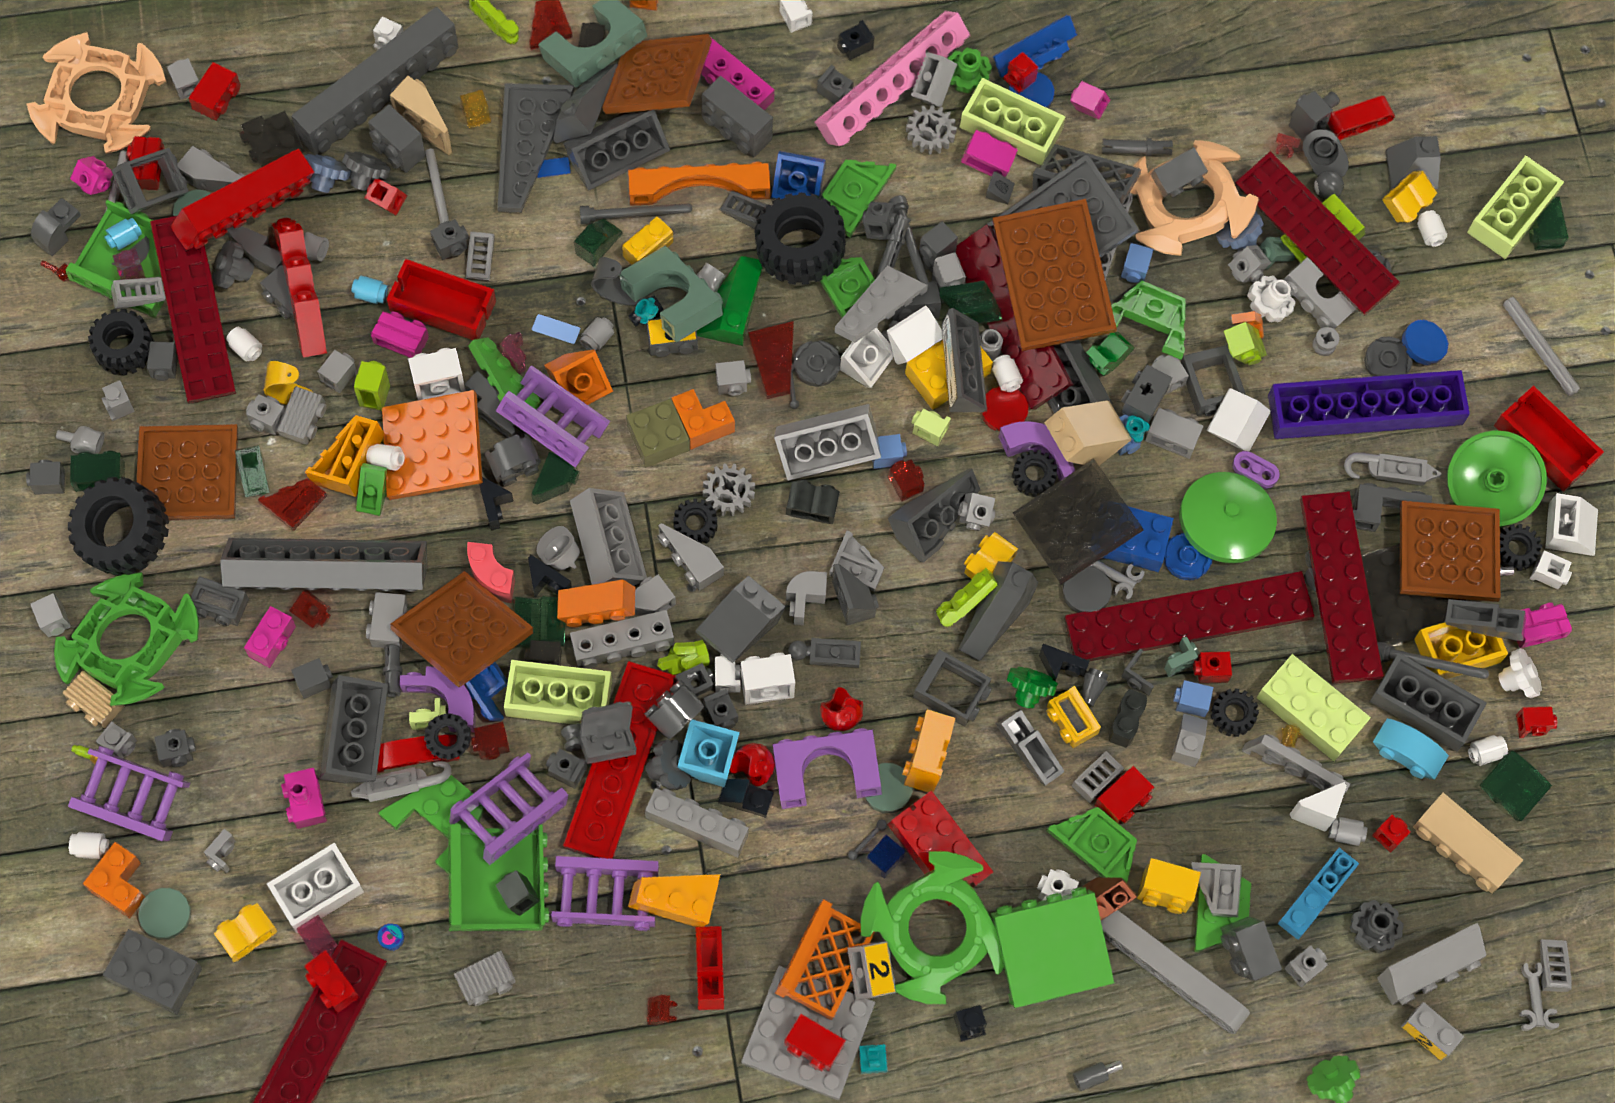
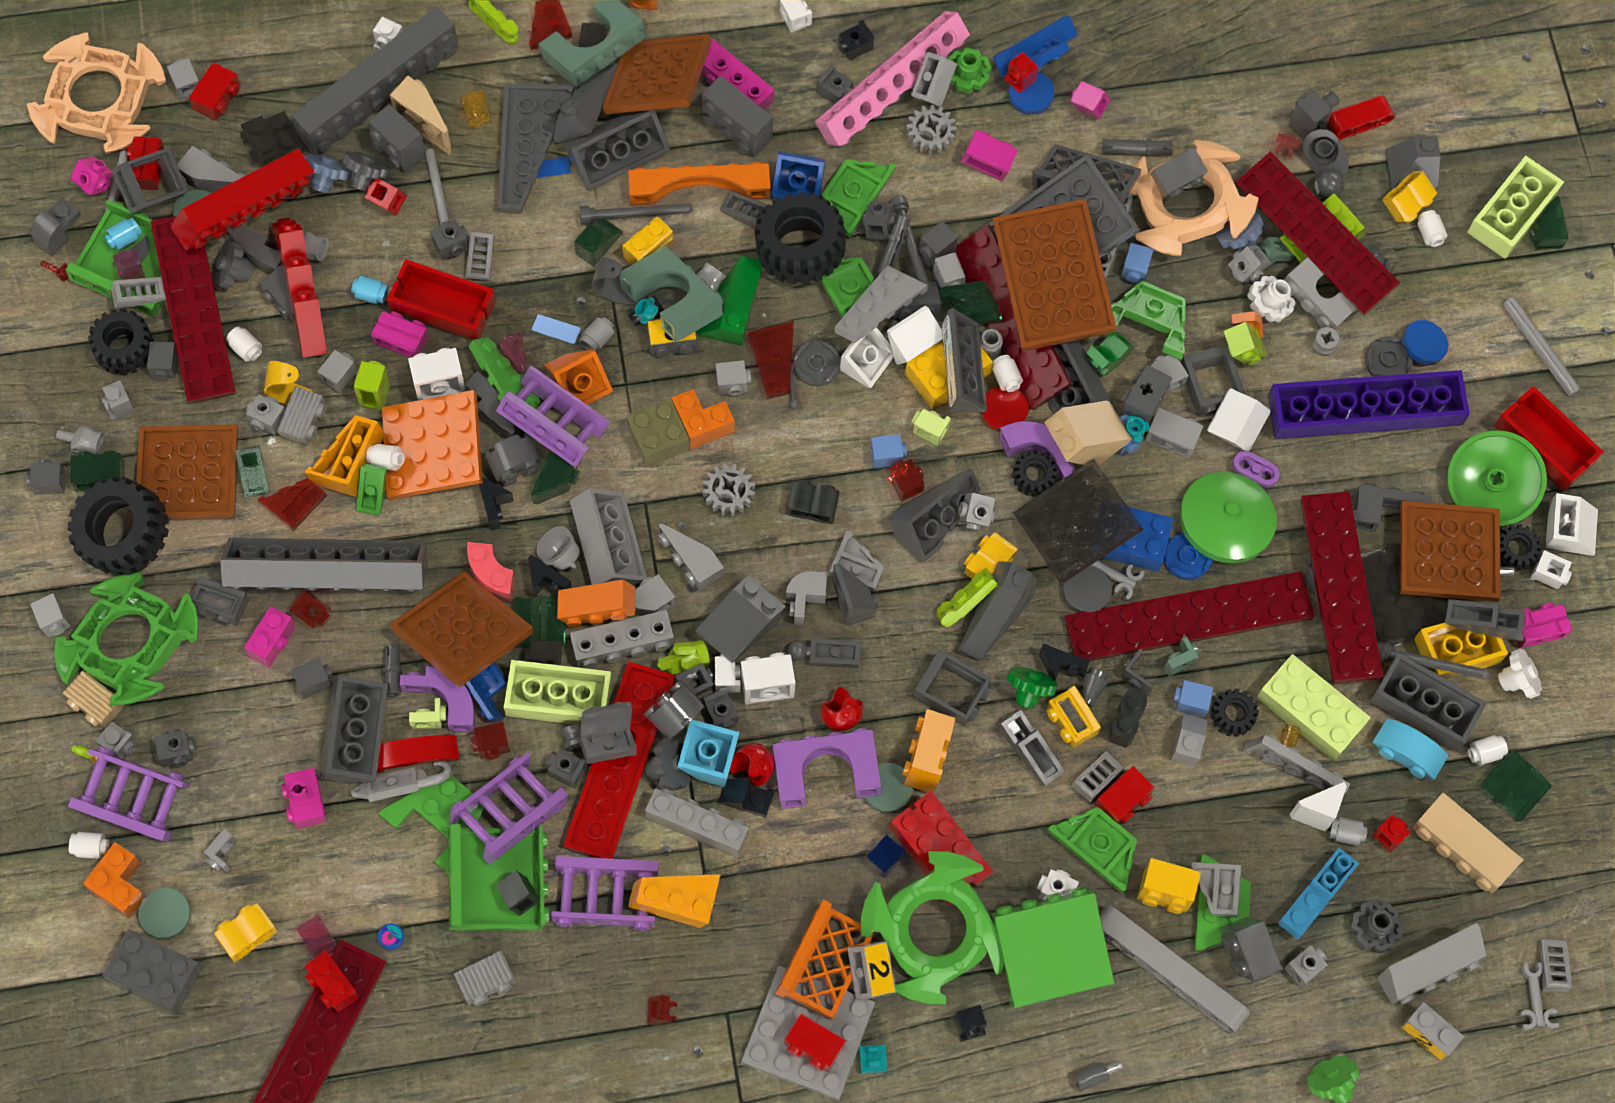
white brick [267,843,364,933] -> none
light grey brick [366,592,408,650] -> none
black tyre [424,713,472,760] -> none
black tyre [673,498,717,544] -> none
red slope [696,926,724,1010] -> none
light grey slope [774,404,881,481] -> none
dark grey hinge [848,819,887,860] -> none
yellowish green brick [960,78,1066,165] -> none
dark grey slope [986,171,1015,205] -> none
copper slope [1082,877,1137,920] -> none
red brick [1193,651,1232,683] -> none
light grey plate [1344,452,1441,486] -> none
red brick [1516,706,1558,738] -> none

